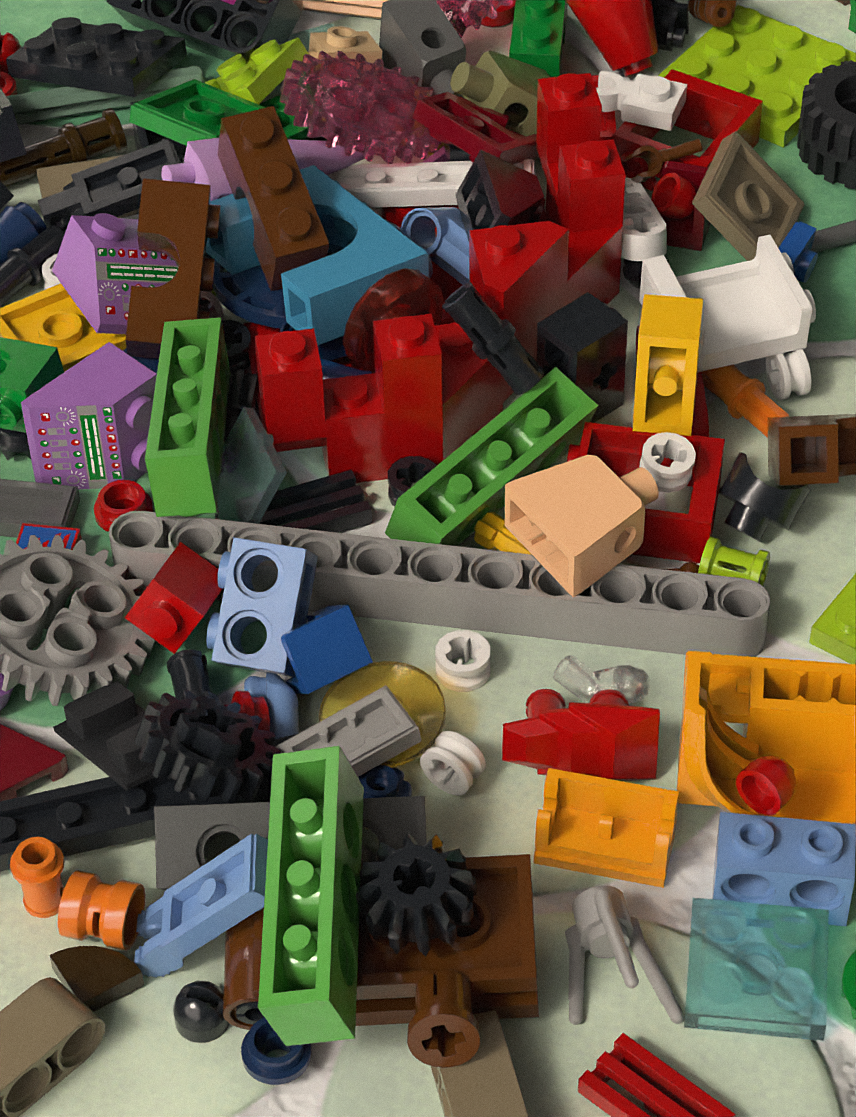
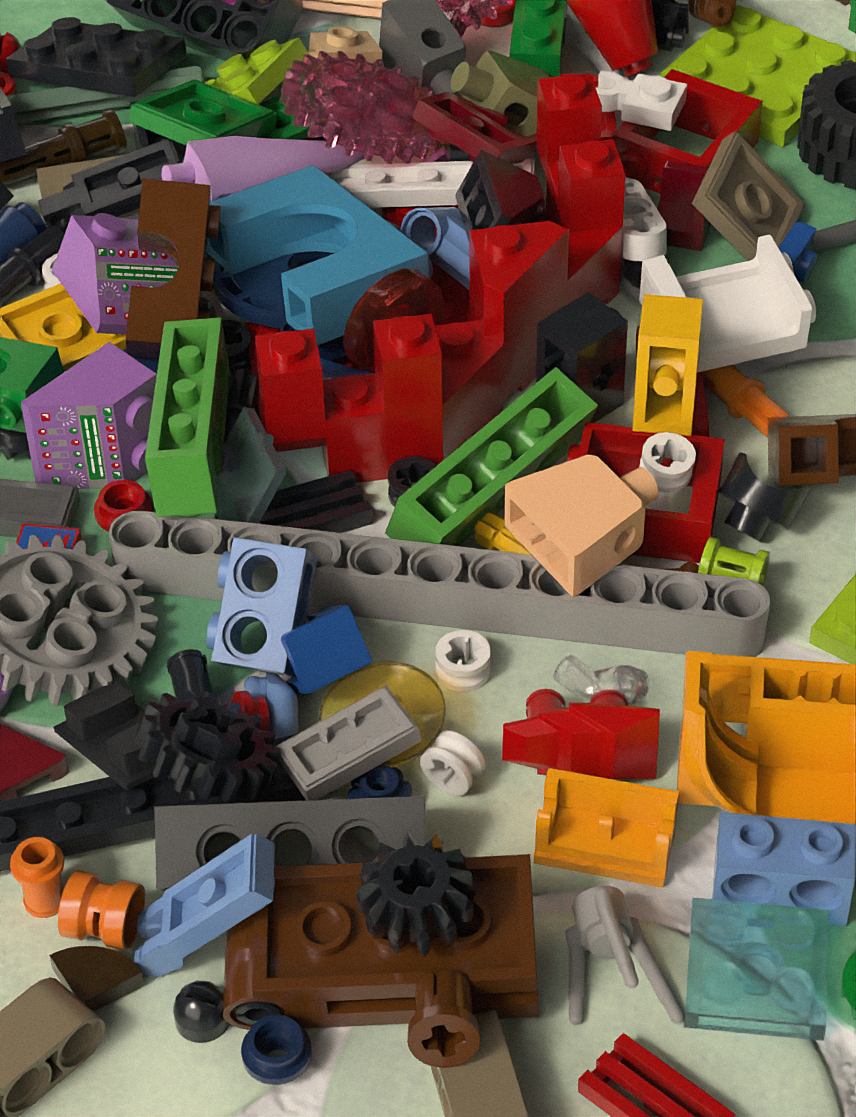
red brick [125,541,223,654] -> none
reddish brown arch [217,106,329,291] -> none
bright green brick [258,746,364,1046] -> none
black pin [442,282,545,395] -> none
reddish brown hand [625,138,703,183] -> none
red hinge [651,172,696,220] -> none
red hinge [736,755,796,815] -> none
white bush [766,349,811,400] -> none

